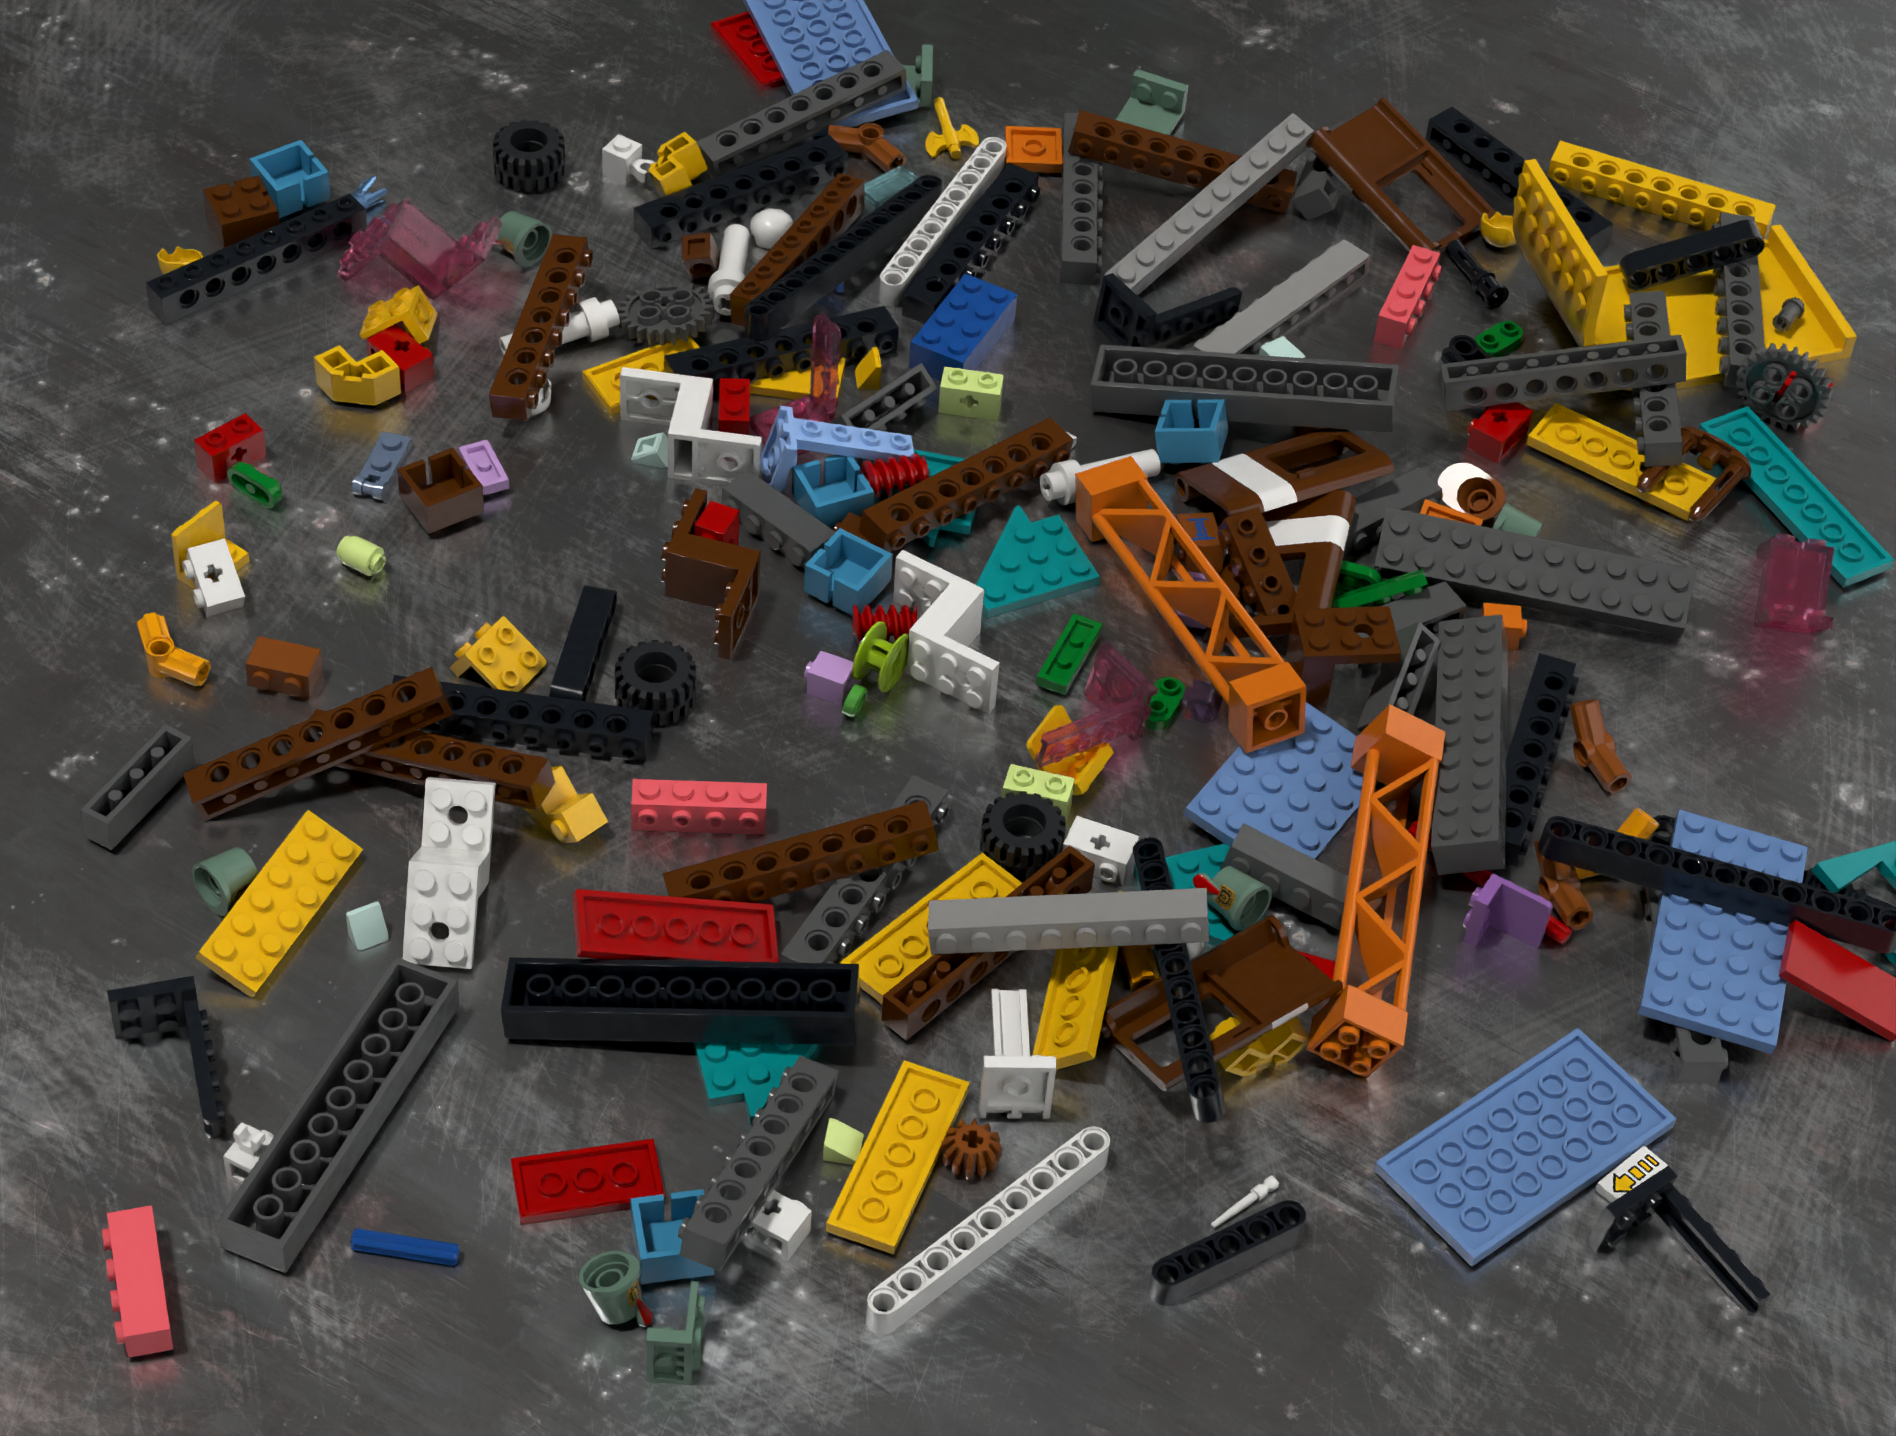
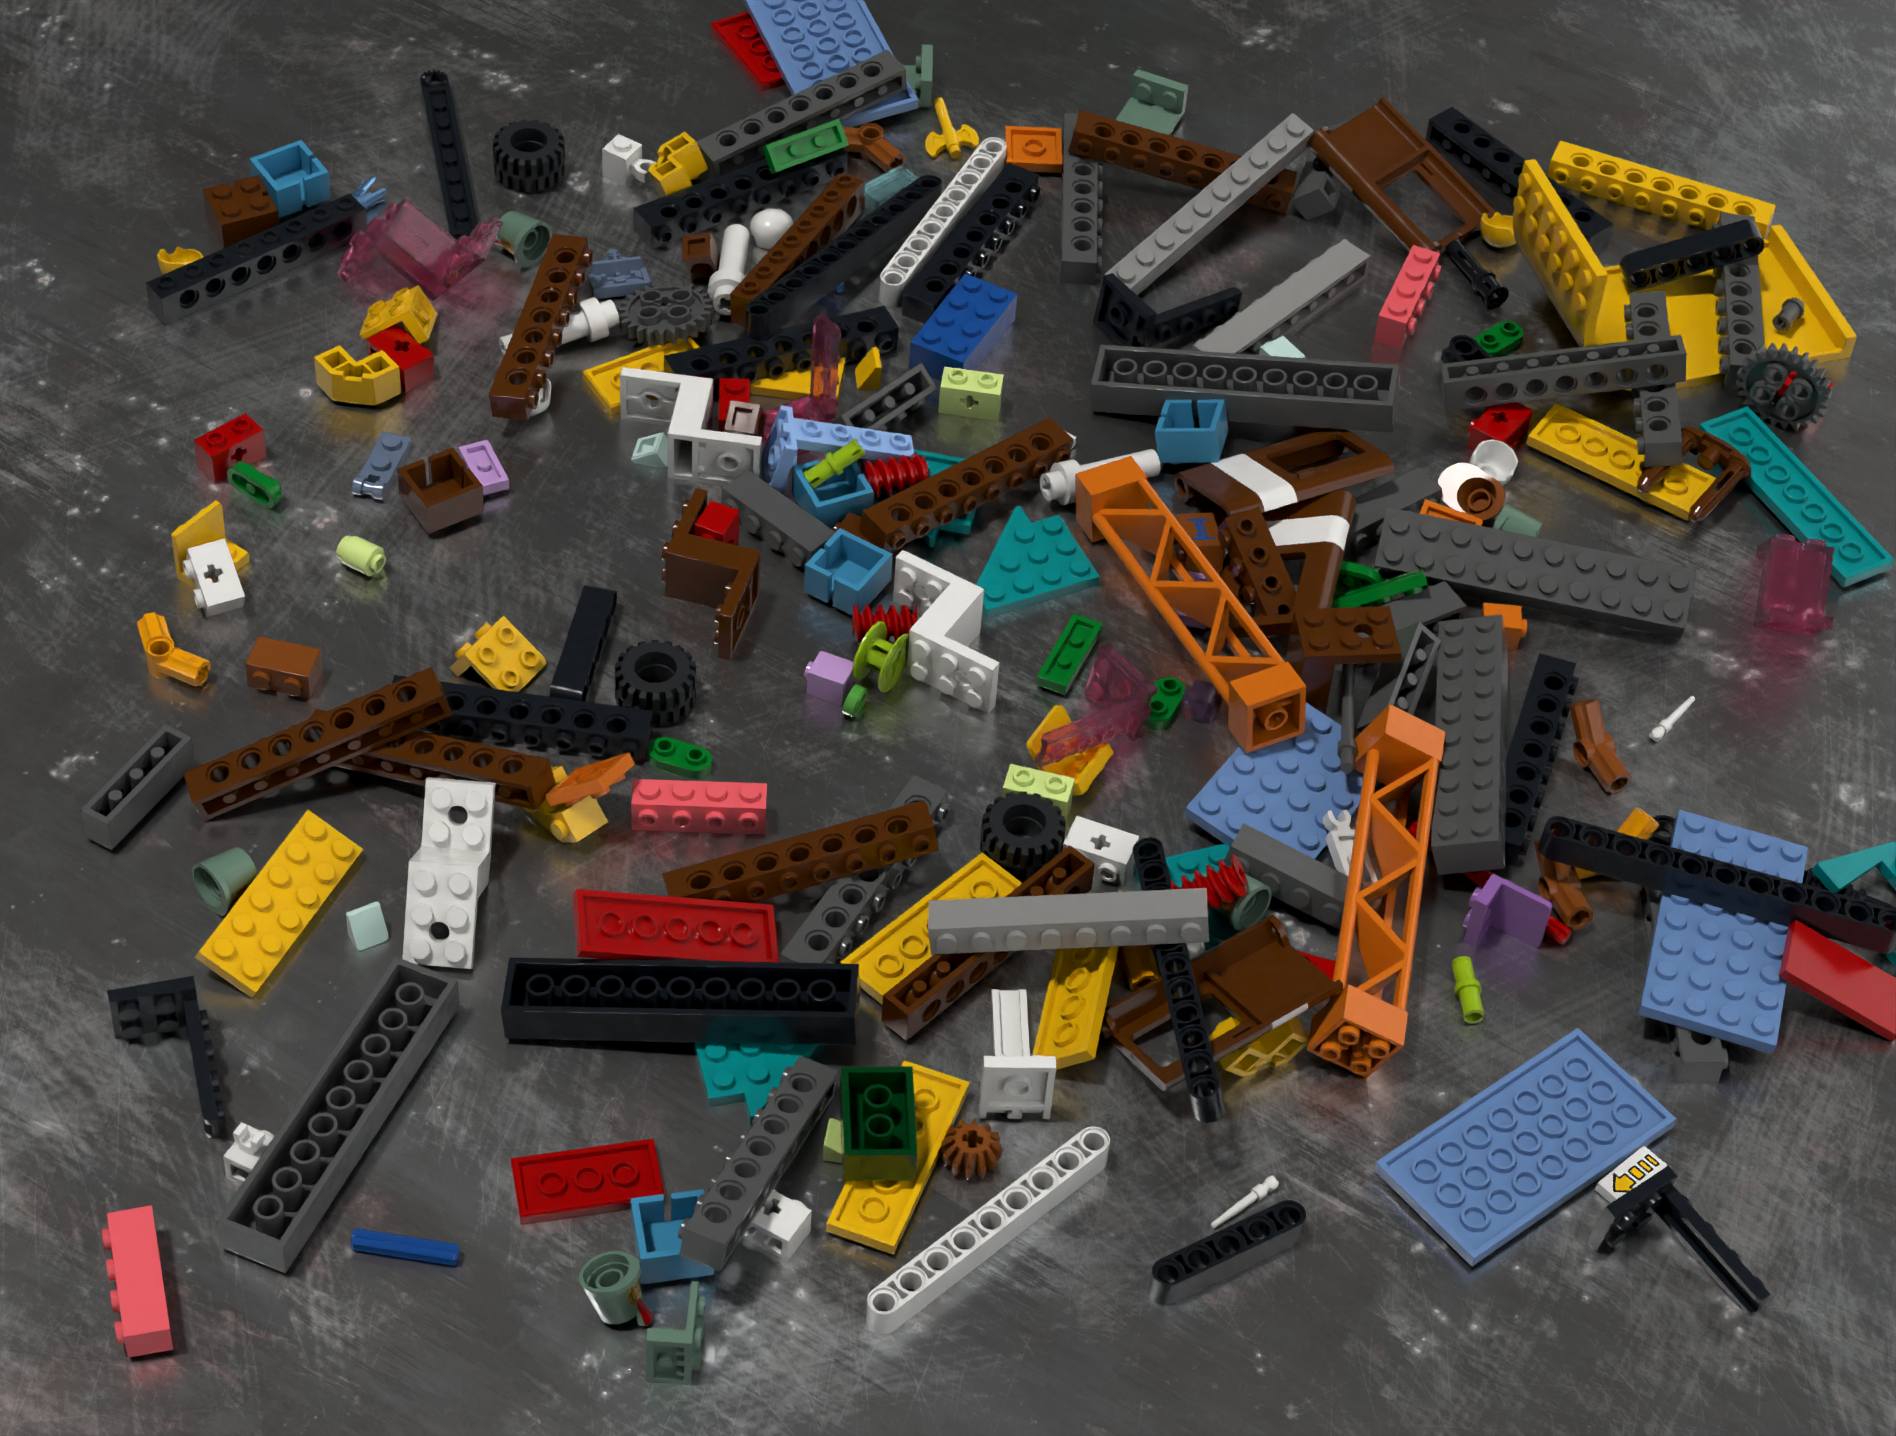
none -> black plate [420,69,482,262]
none -> orange plate [545,752,635,807]
none -> sand blue slope [588,248,652,299]
none -> green plate [648,737,712,779]
none -> brick [724,400,767,439]
none -> green plate [762,119,849,174]
none -> lime pin [803,438,866,489]
none -> dark green brick [839,1066,917,1181]
none -> red piece [1171,854,1247,912]
none -> white plate [1323,809,1378,891]
none -> dark grey bar [1337,664,1357,773]
none -> lime pin [1451,956,1485,1024]
none -> white hair [1469,439,1518,485]
none -> white piece [1649,696,1695,742]

